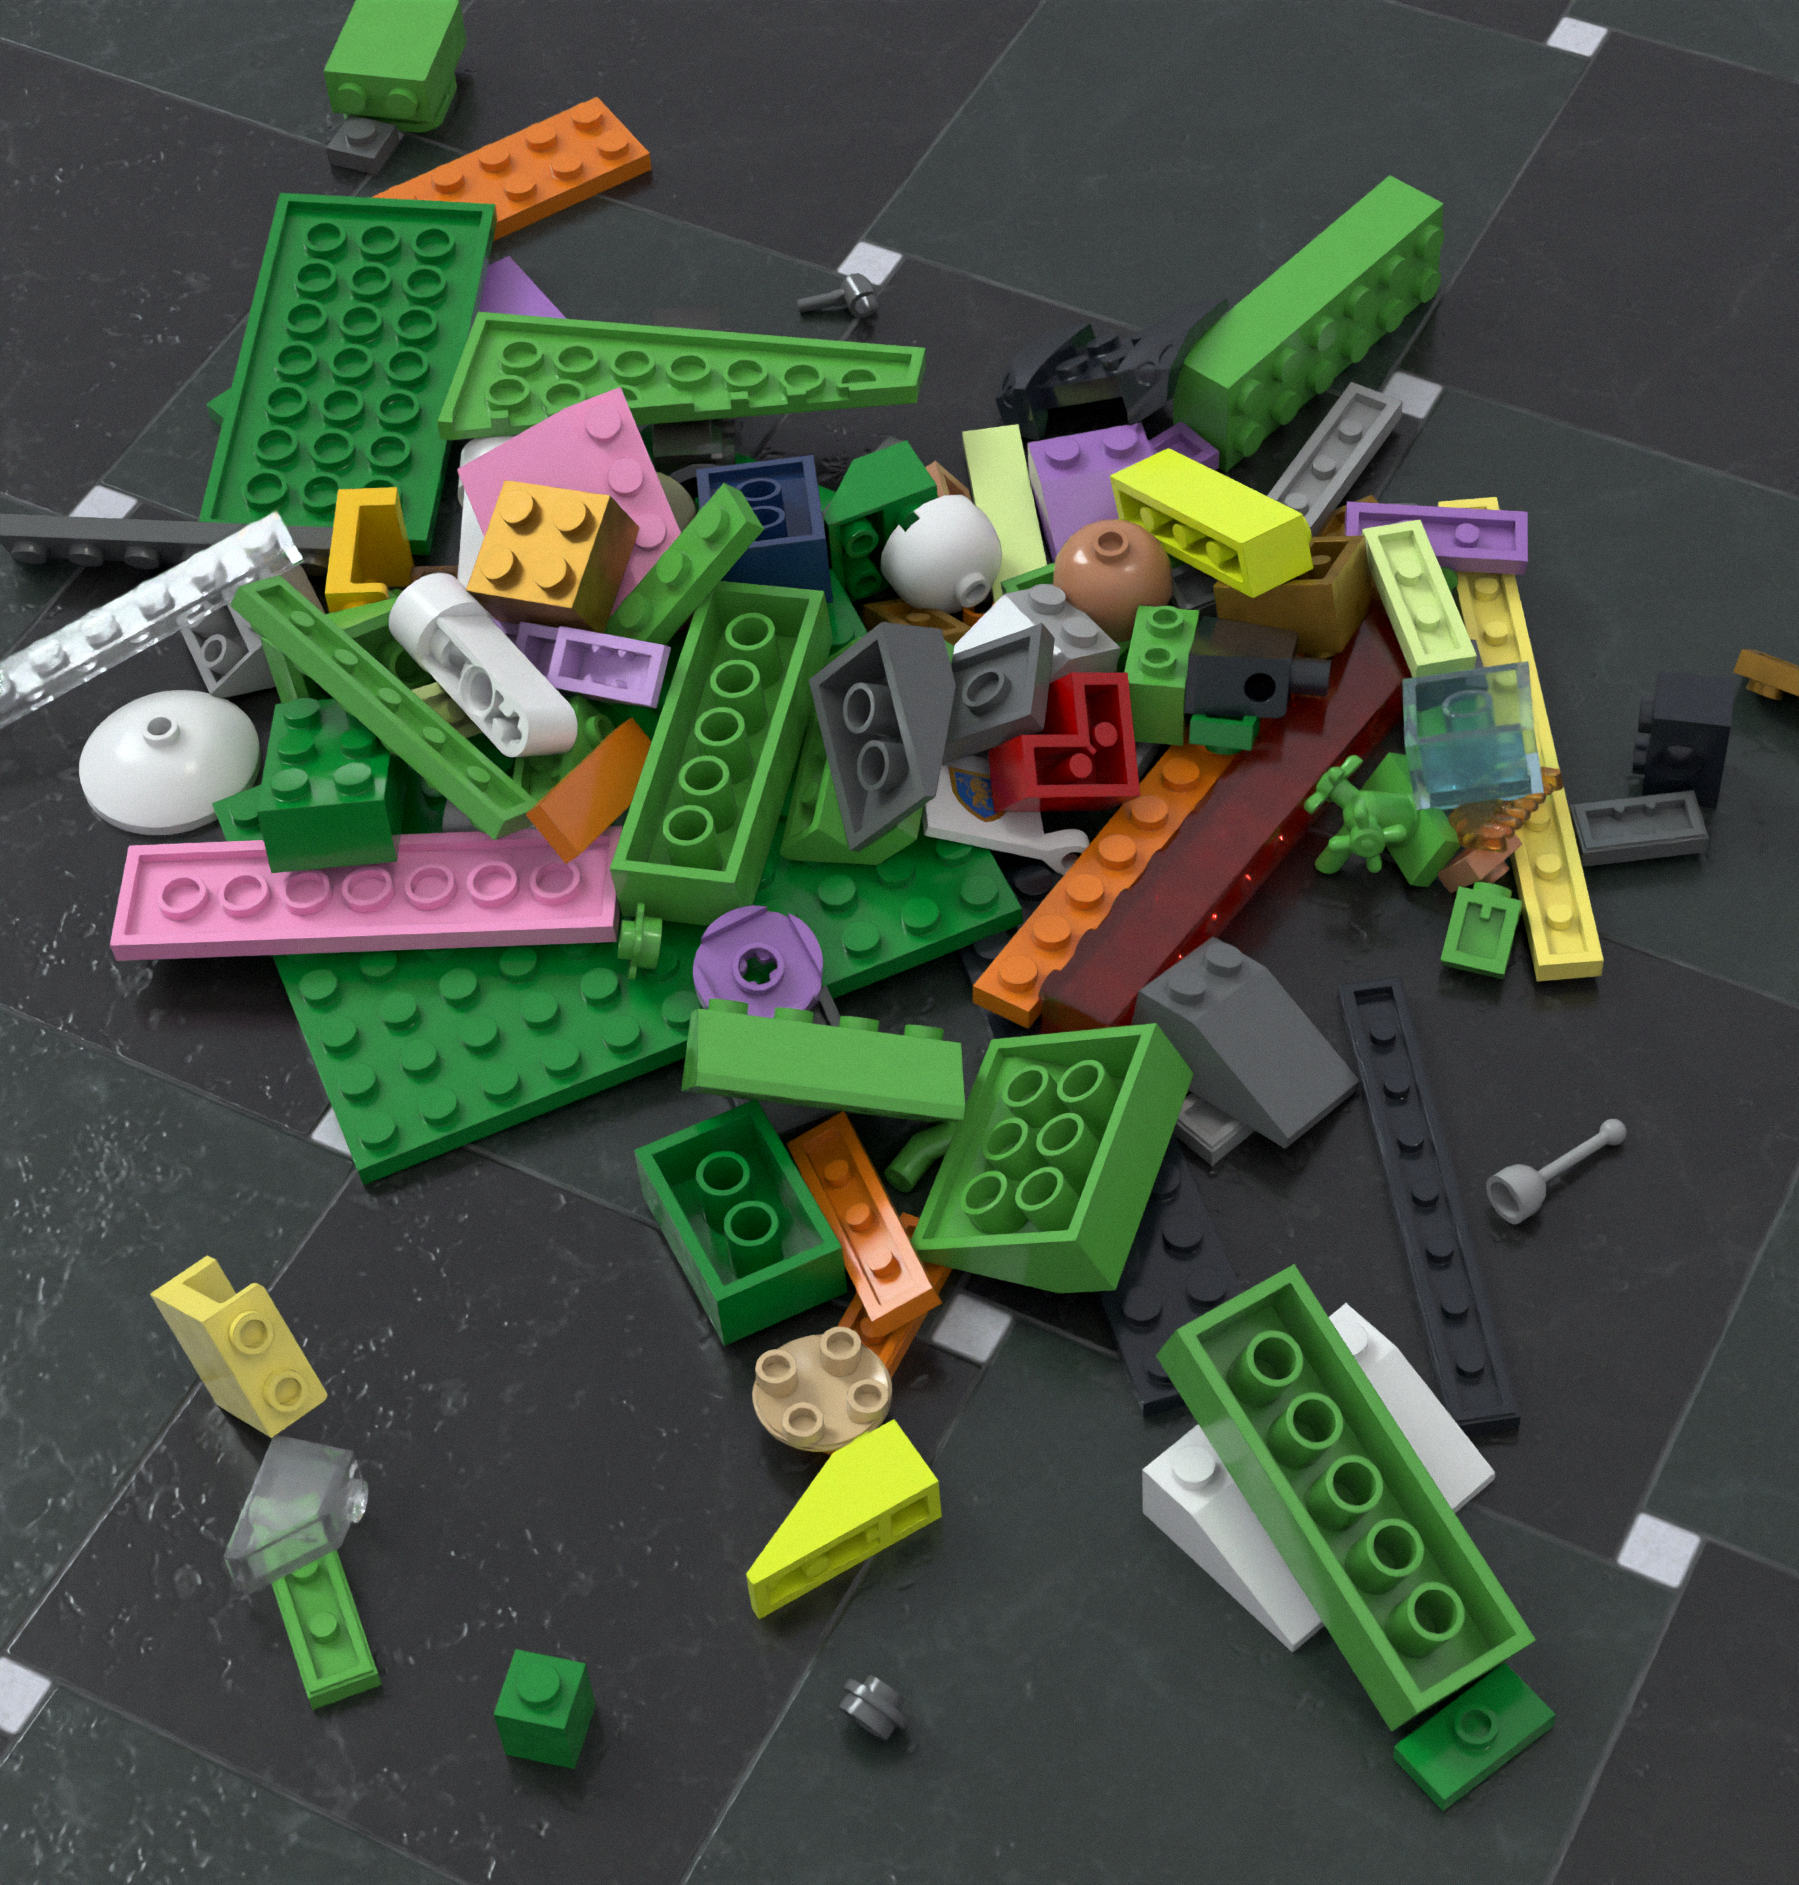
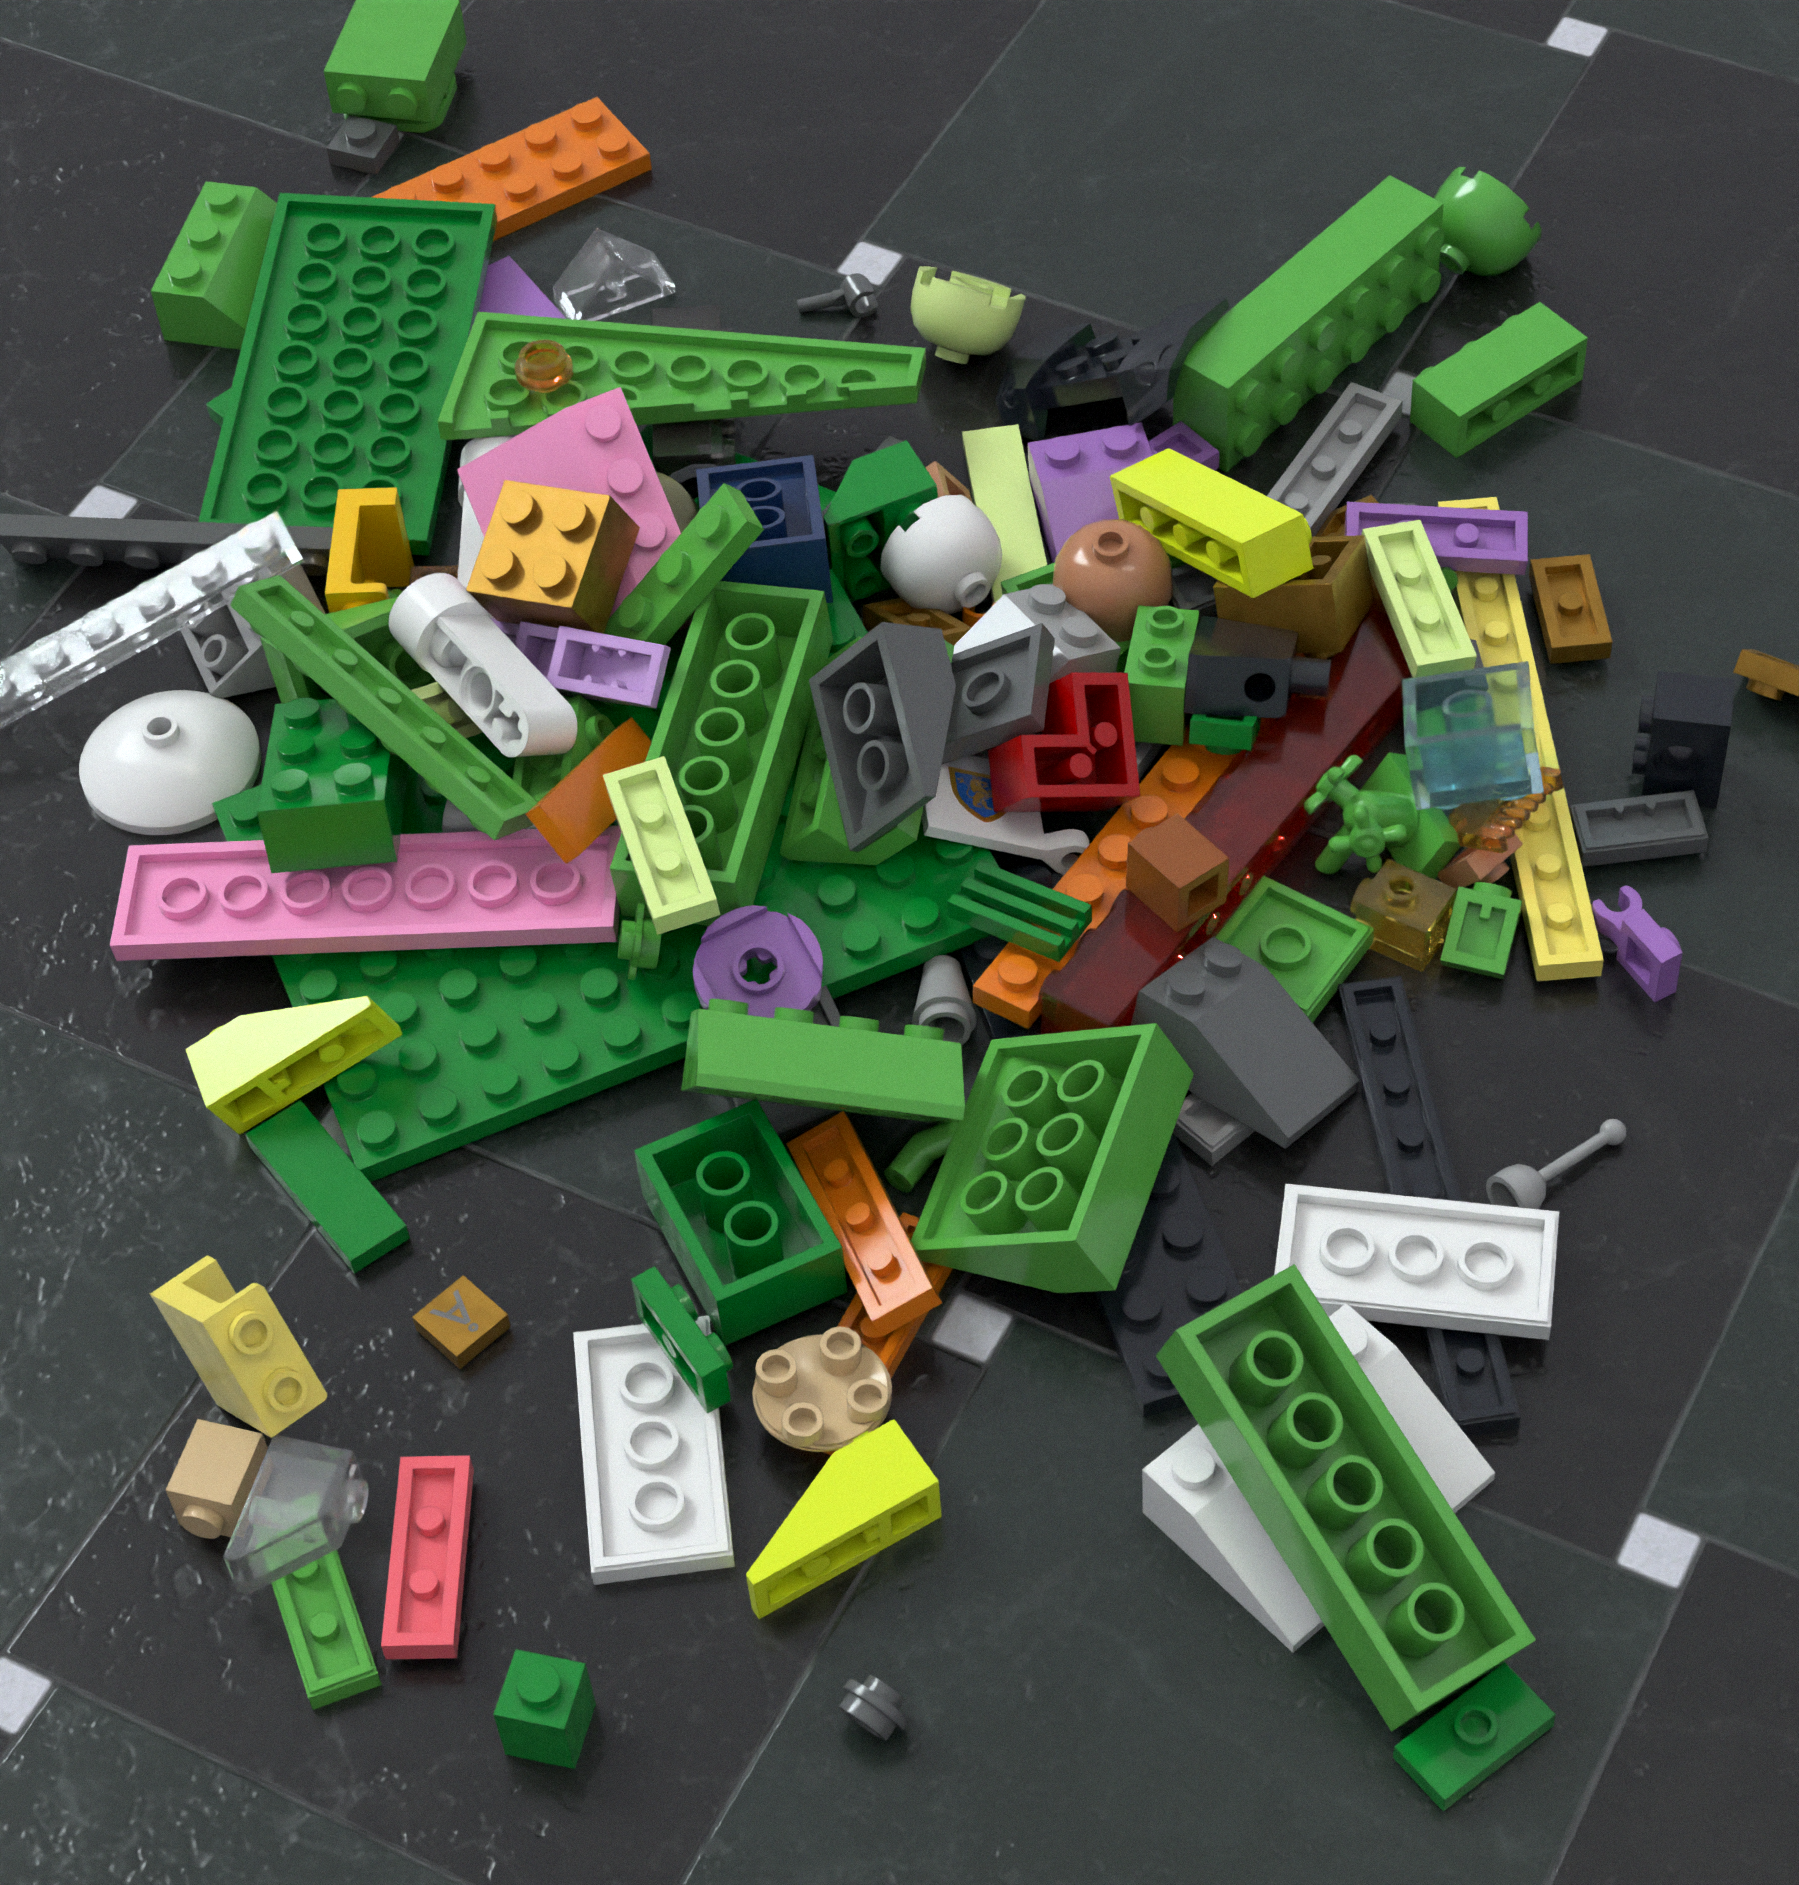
none -> bright green slope [151,181,277,350]
none -> tan brick [166,1419,275,1540]
none -> neon yellow slope [185,996,403,1135]
none -> green tile [245,1100,410,1274]
none -> coral plate [381,1455,474,1659]
none -> pearl gold tile [412,1275,511,1369]
none -> clear orange plate [515,339,573,393]
none -> clear slope [553,228,675,321]
none -> white tile [573,1316,735,1585]
none -> yellowish green plate [603,756,720,935]
none -> green plate [631,1266,733,1414]
none -> yellowish green cylinder [910,266,1026,364]
none -> light grey cone [912,955,977,1045]
none -> green tile [947,861,1092,962]
none -> dark orange brick [1126,813,1229,932]
none -> bright green plate [1215,876,1374,1023]
none -> white tile [1274,1184,1559,1340]
none -> clear yellow brick [1351,859,1456,972]
none -> bright green brick [1410,302,1588,458]
none -> bright green cylinder [1434,166,1542,276]
none -> pearl gold plate [1529,554,1612,664]
none -> medium lavender plate [1592,885,1683,1002]

